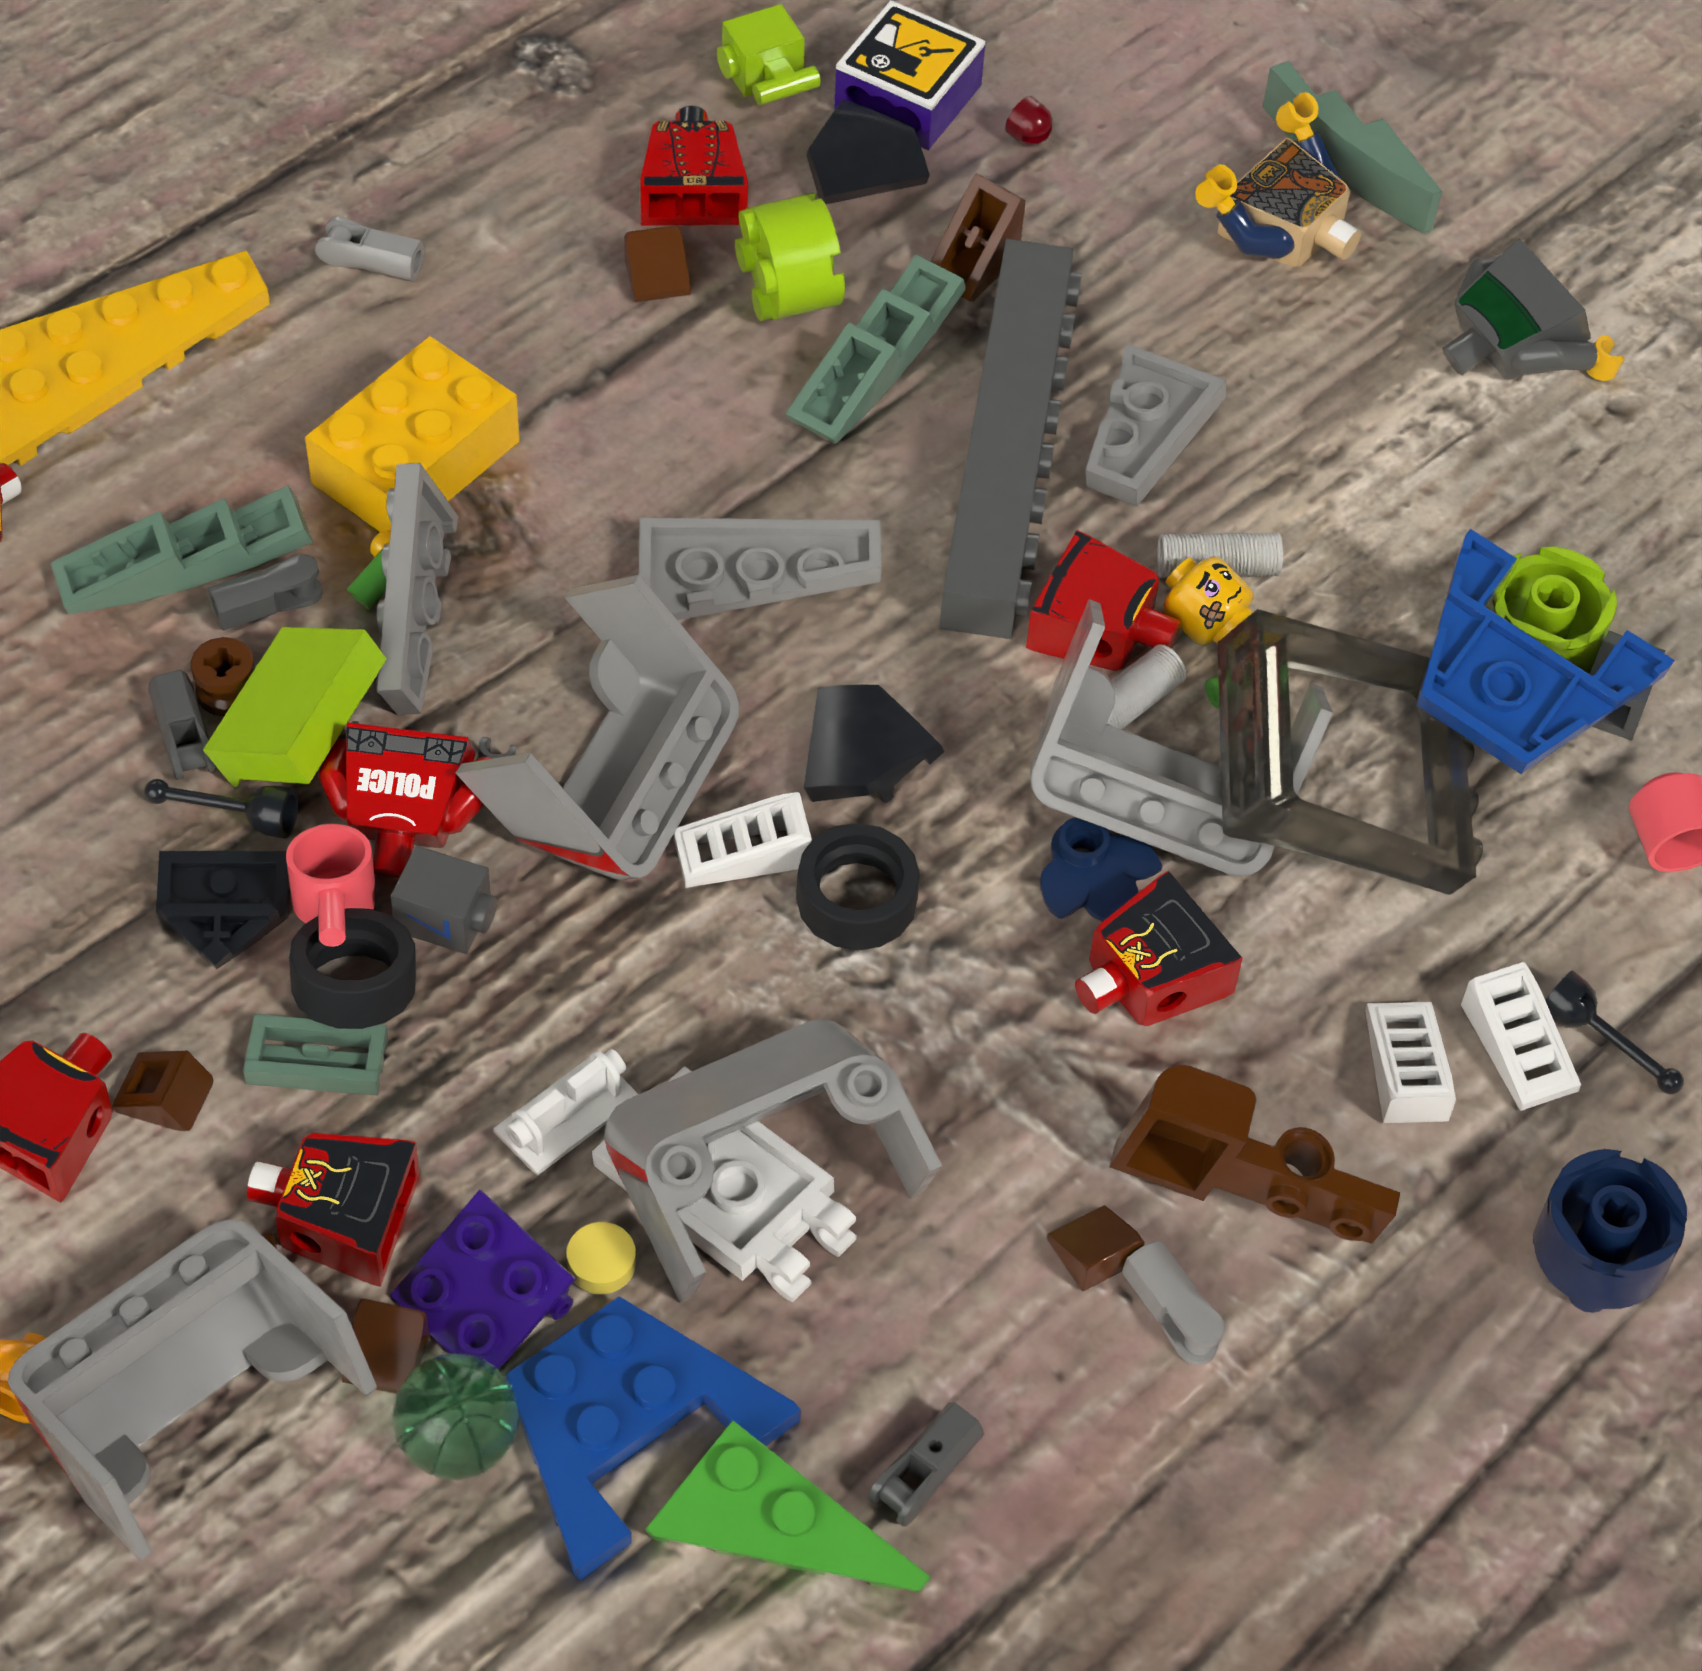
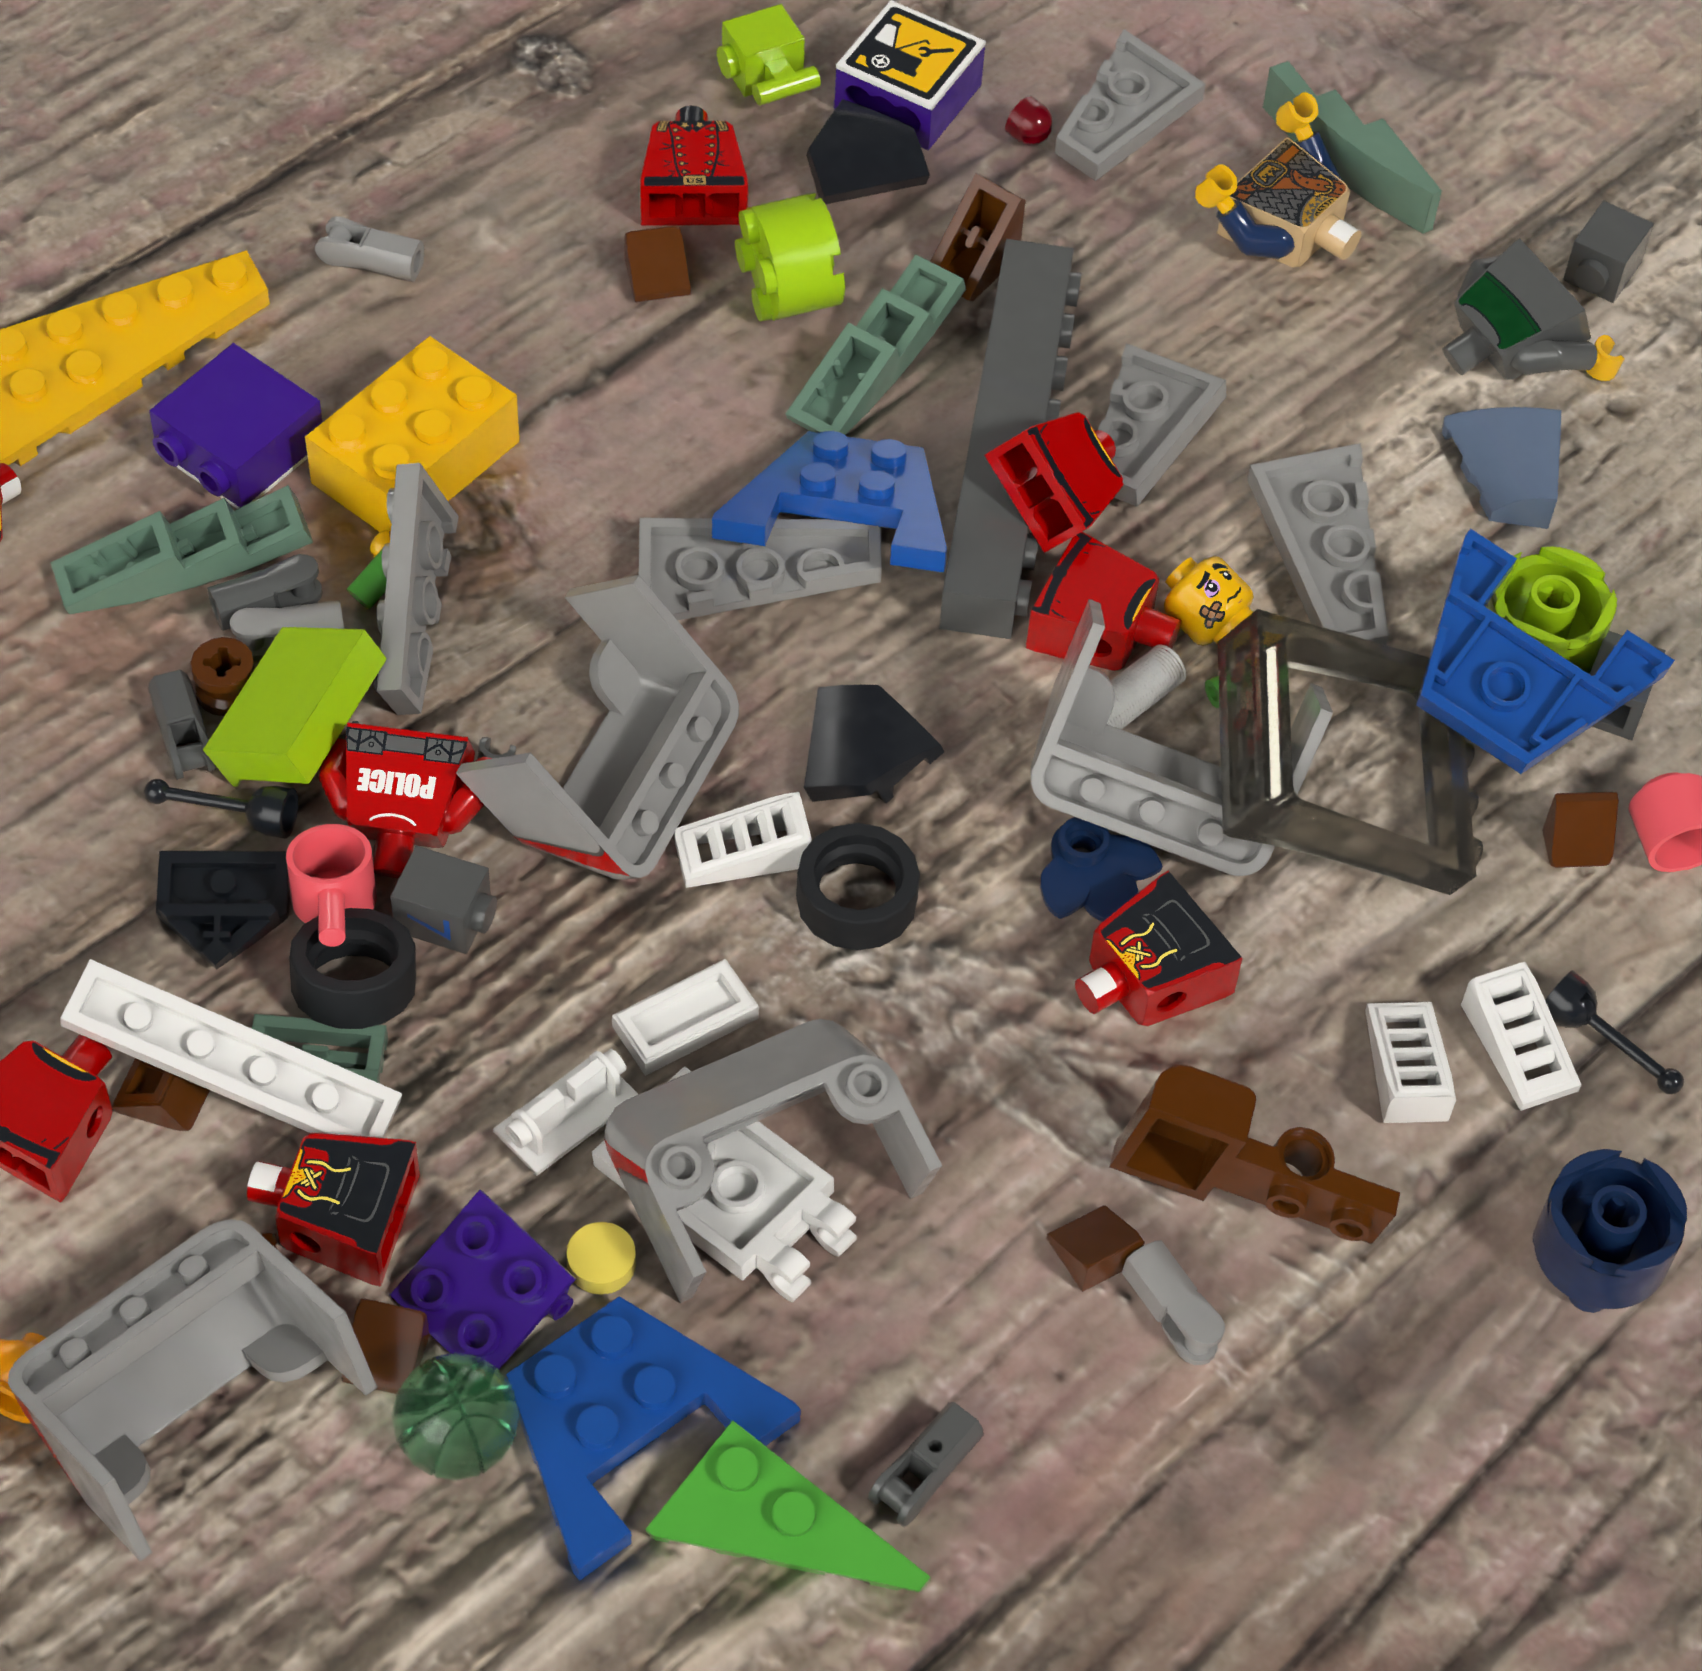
white piece [1157,532,1283,579] -> none
none -> white plate [60,959,402,1138]
none -> dark purple piece [149,343,323,509]
none -> light grey bar [230,600,344,661]
none -> white tile [612,959,759,1076]
none -> blue wing [712,431,947,573]
none -> red torso [984,412,1123,553]
none -> light grey wing [1055,29,1206,181]
none -> light grey wing [1247,443,1389,662]
none -> sand blue slope [1442,407,1562,529]
none -> reddish brown slope [1542,791,1619,868]
none -> dark grey brick [1563,200,1654,303]

